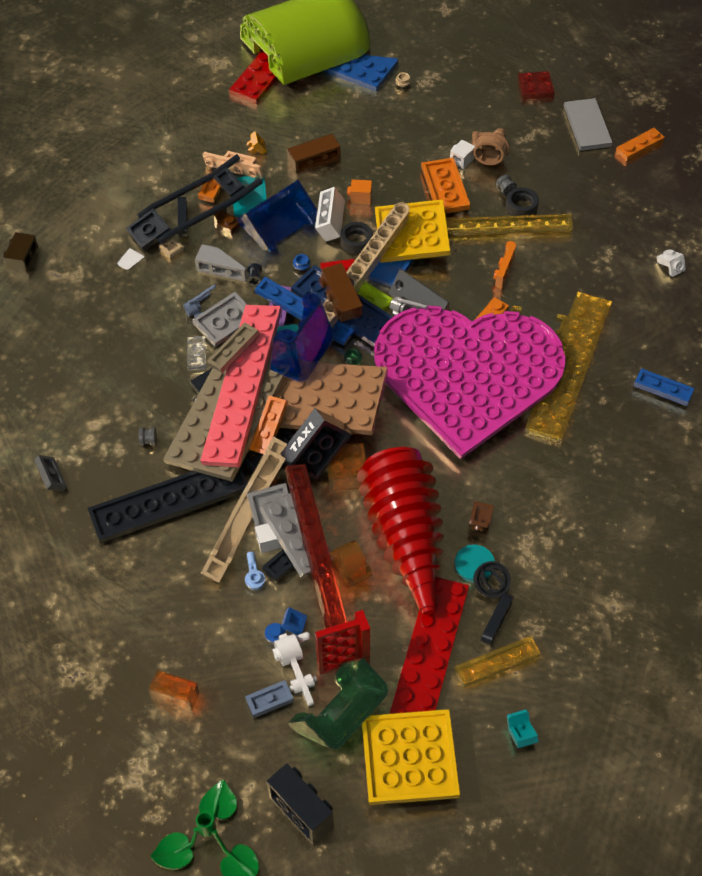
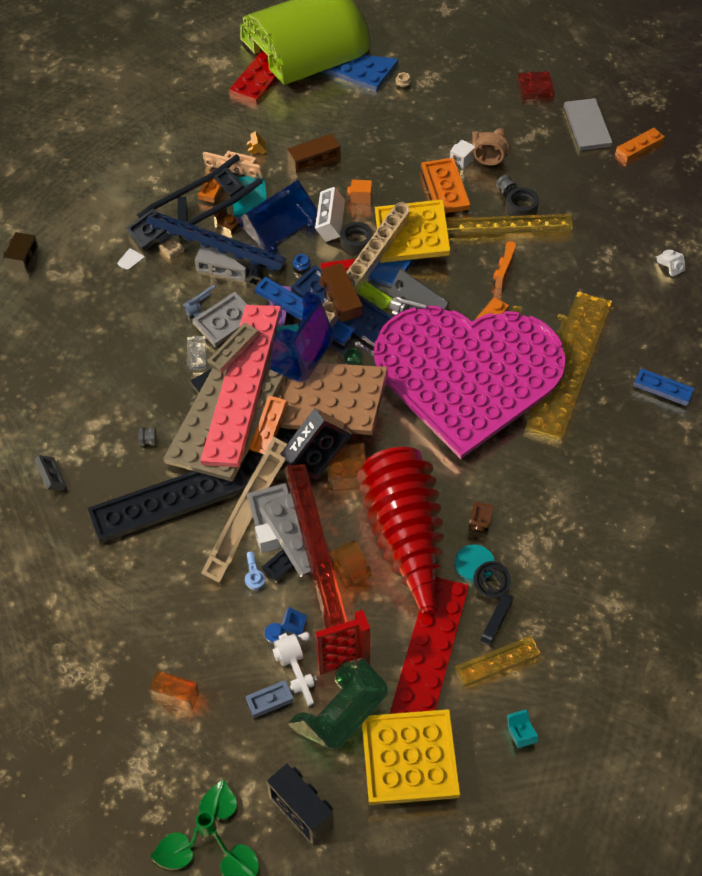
none -> dark blue plate [146,212,287,271]

